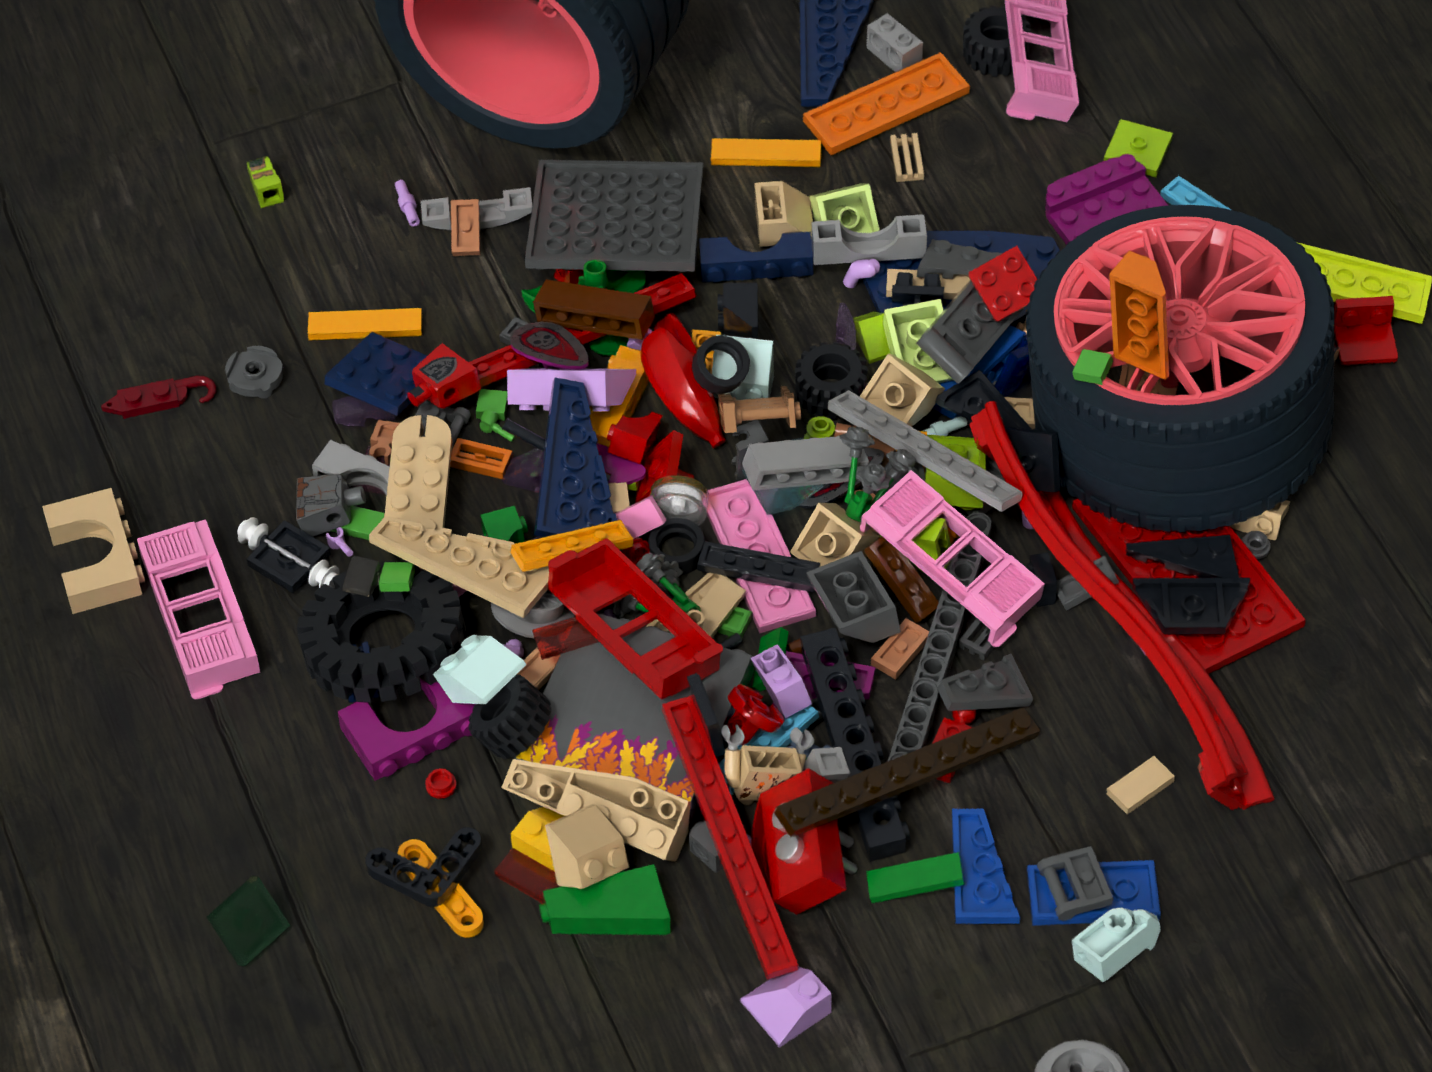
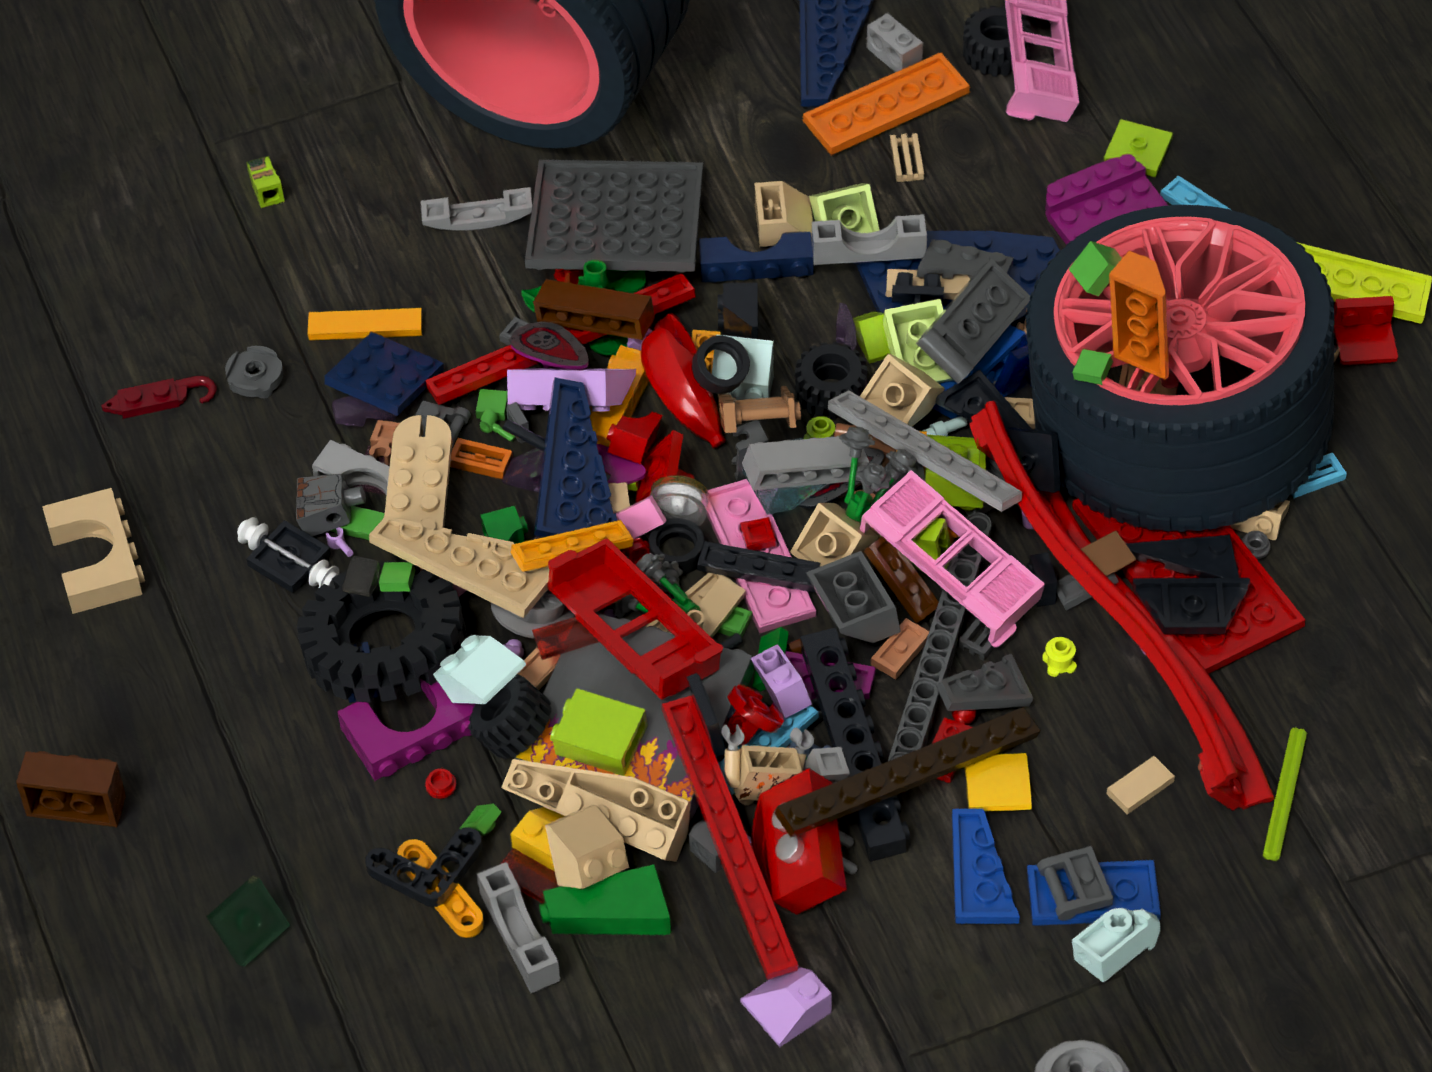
bright pink piece [137,519,260,699] -> none
lavender bar [395,180,420,227] -> none
red torso [407,343,481,409] -> none
nougat plate [451,199,481,256] -> none
light orange tile [711,138,821,167] -> none
lavender arm [843,259,880,288] -> none
green tile [866,852,965,903] -> none
red bracket [968,246,1038,322] -> none
none -> reddish brown brick [16,751,126,827]
none -> bright green plate [460,803,501,836]
none -> light grey arch [477,862,560,993]
none -> dark grey tile [506,402,529,443]
none -> lime brick [550,688,648,776]
none -> red tile [740,517,776,550]
none -> yellow slope [965,753,1032,811]
none -> neon yellow brick [1042,637,1077,677]
none -> bright green piece [1069,241,1122,296]
none -> medium nougat panel [1081,531,1136,576]
none -> lime axle [1263,727,1307,861]
none -> medium azure tile [1291,452,1347,498]

